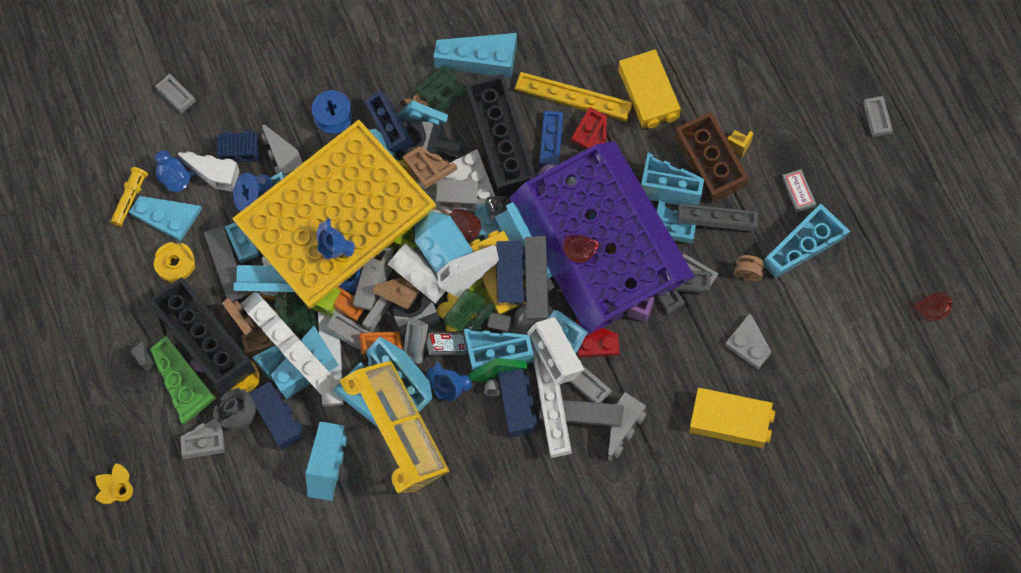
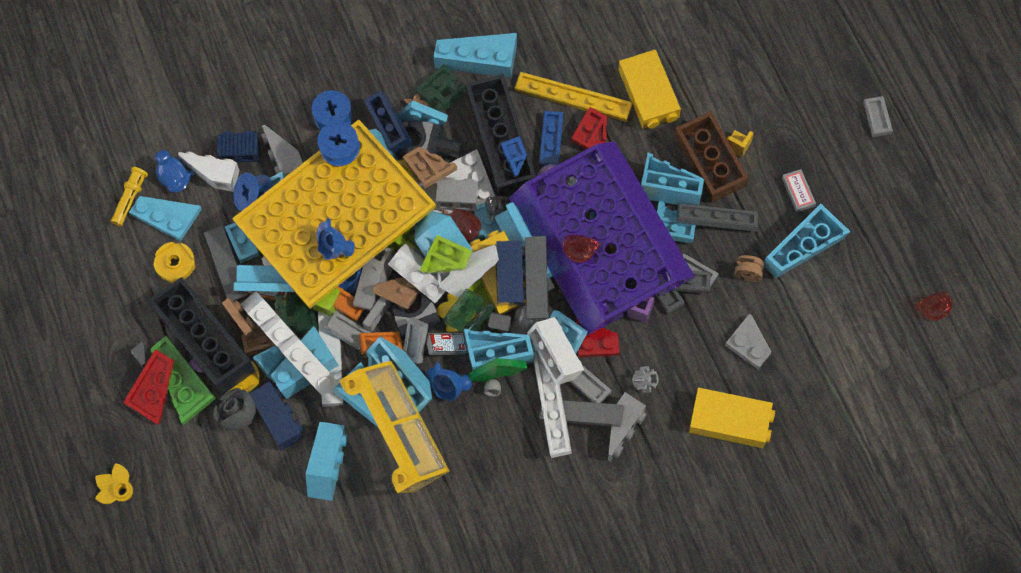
light grey tile [155,74,196,114] -> none
light grey wing [180,419,225,459] -> none
dark blue brick [498,369,537,438] -> none
none -> red wing [123,349,175,424]
none -> blue piece [318,121,360,166]
none -> lime wing [419,235,473,274]
none -> blue slope [501,136,527,177]
none -> light grey gear [632,366,659,393]

